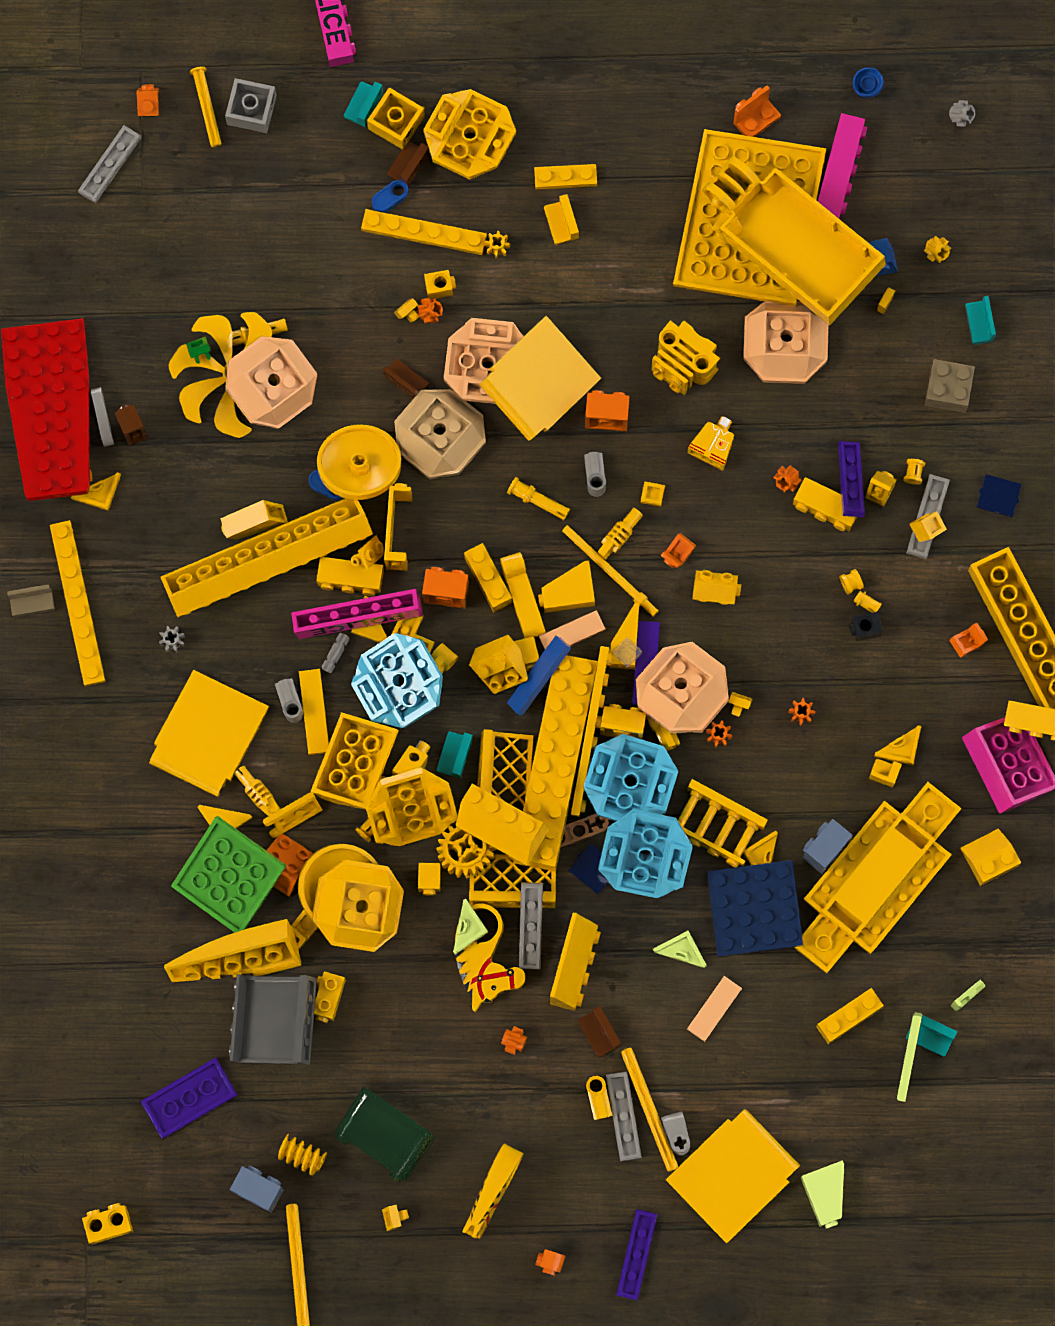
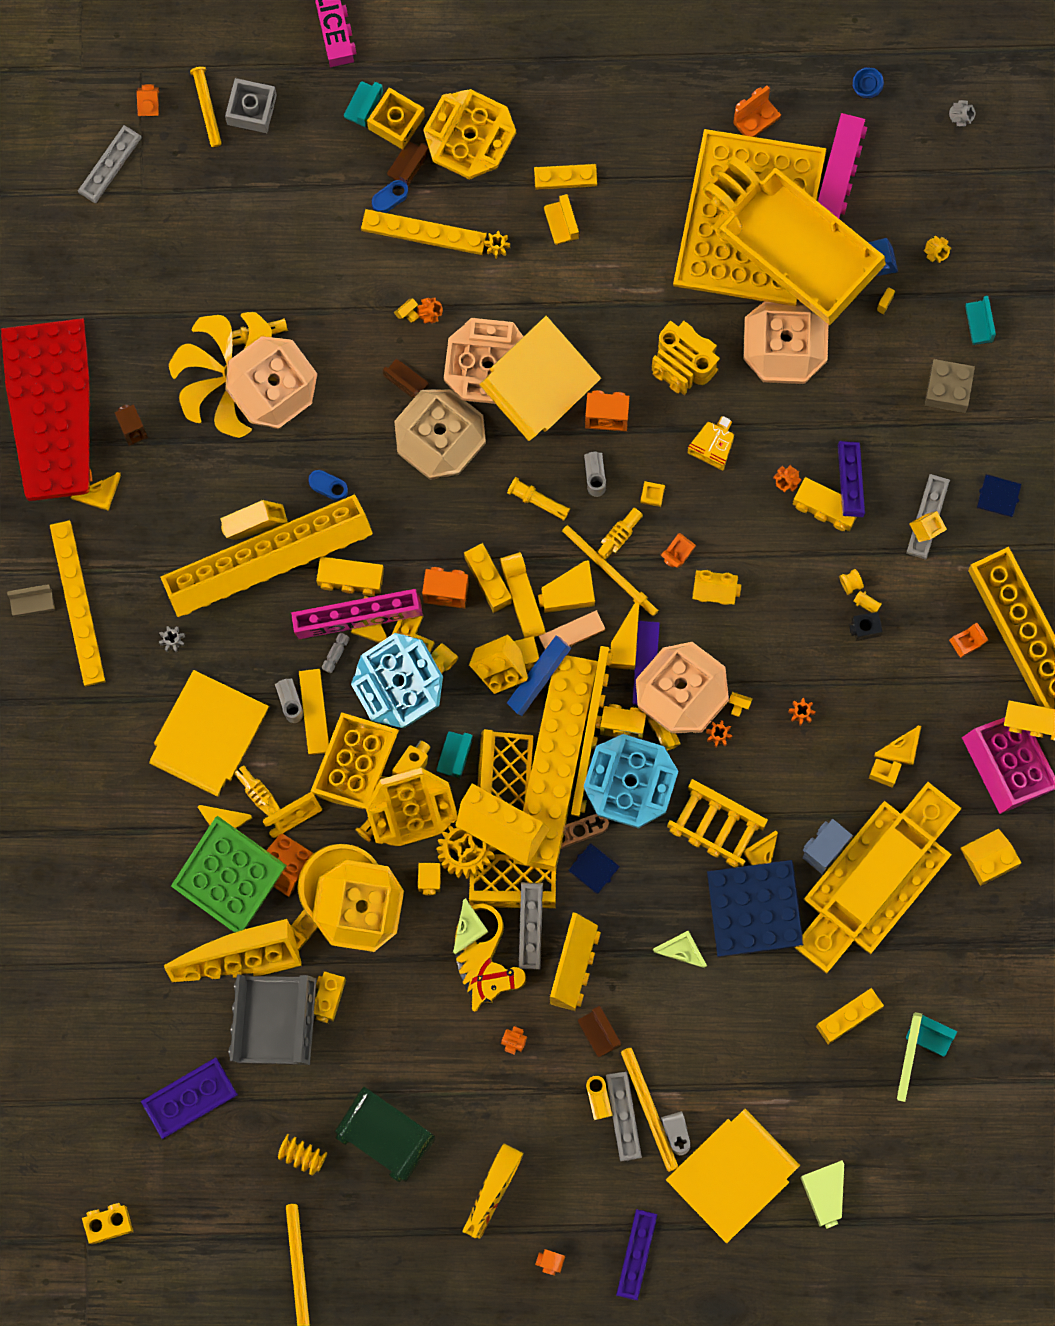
light grey beam [91,387,114,447] -> none
green tile [186,336,211,364] -> none
sand blue brick [230,1165,284,1213] -> none
yellow dish [317,425,401,500] -> none
yellow hinge [351,535,385,570] -> none
yellow tile [382,1205,409,1231] -> none
yellow panel [384,483,412,571] -> none
yellow brick [424,270,456,299] -> none
medium azure piece [598,809,692,898] -> none
clear tile [612,637,642,668] -> none
light nougat tile [687,976,742,1042] -> none
yellow slope [865,471,896,507] -> none
yellow bush [903,459,925,485] -> none
yellowish green tile [951,980,985,1012] -> none

